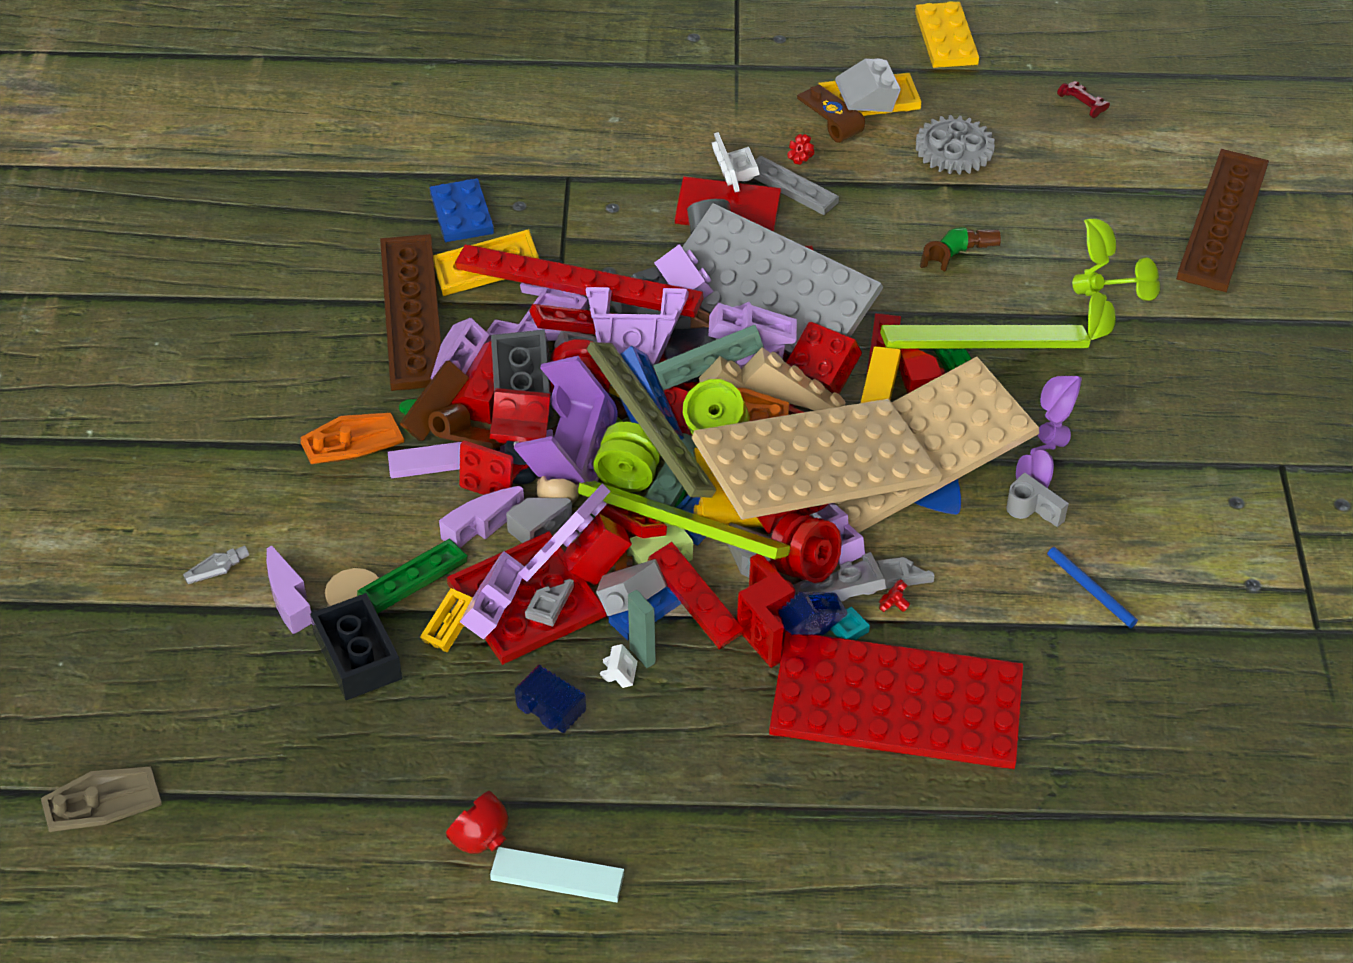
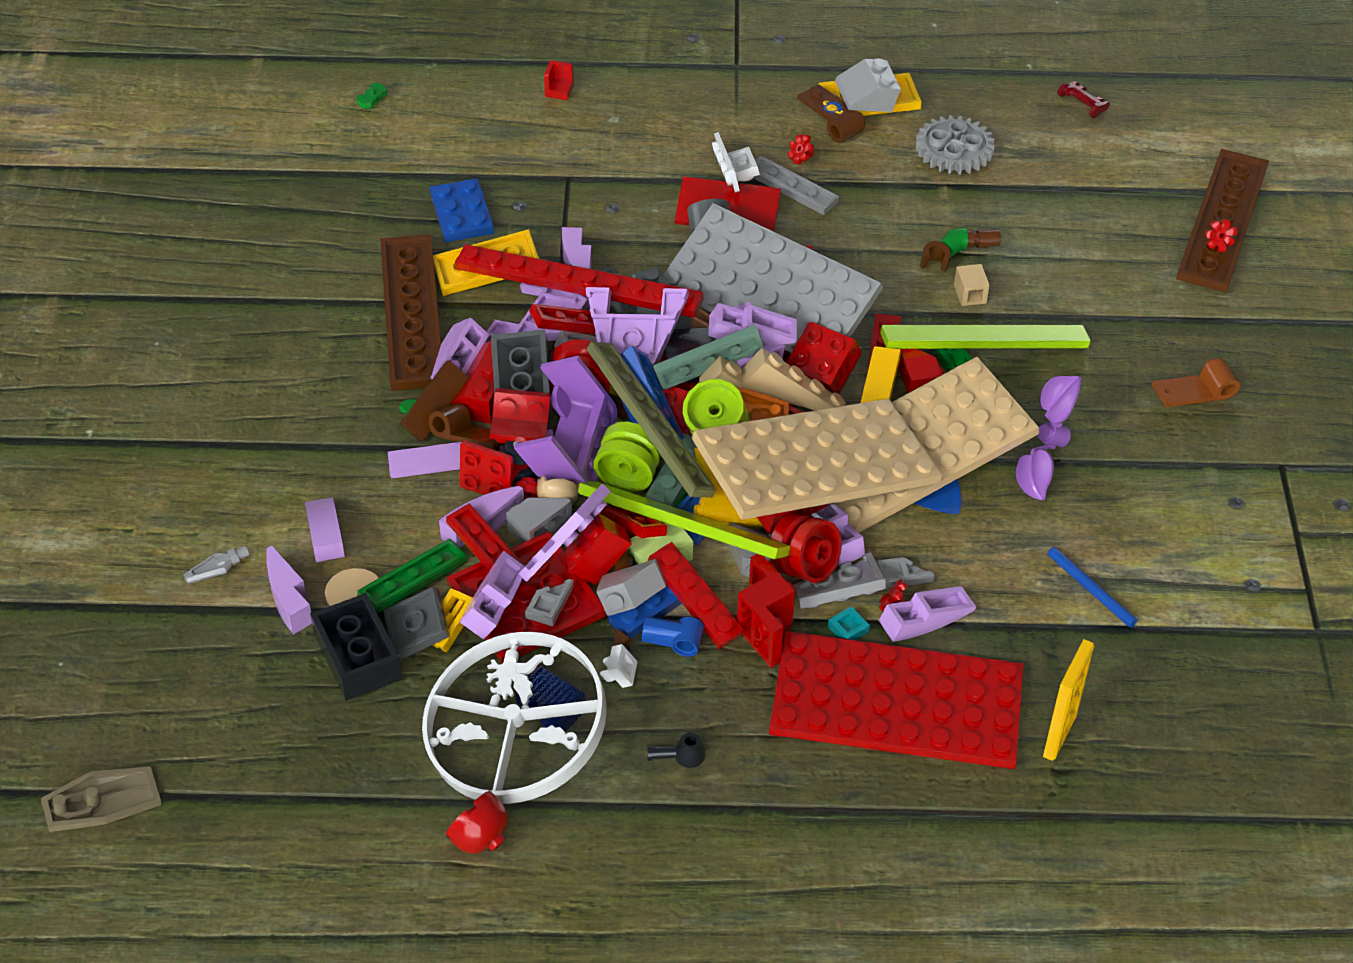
orange piece [300,413,404,464] -> none
light aqua tile [490,847,624,902] -> none
sand green tile [628,590,656,668] -> none
lavender brick [654,244,714,298] -> none
clear blue brick [778,591,847,635] -> none
yellow plate [915,1,979,68] -> none
light grey plate [1006,473,1069,528] -> none
lime plant [1072,219,1160,340] -> none
none -> lavender slope [305,497,345,562]
none -> green piece [356,83,387,109]
none -> dark grey tile [383,586,450,660]
none -> white piece [422,632,607,804]
none -> red tile [446,503,522,571]
none -> red plate [514,477,538,500]
none -> red panel [544,60,574,100]
none -> lavender slope [562,227,592,299]
none -> reddish brown piece [615,628,630,650]
none -> blue piece [642,616,704,657]
none -> black bar [647,733,705,768]
none -> lavender slope [879,586,976,642]
none -> tan brick [954,264,989,306]
none -> yellow tile [1043,639,1095,761]
none -> dark orange door [1151,358,1241,407]
none -> red plant [1205,219,1238,252]

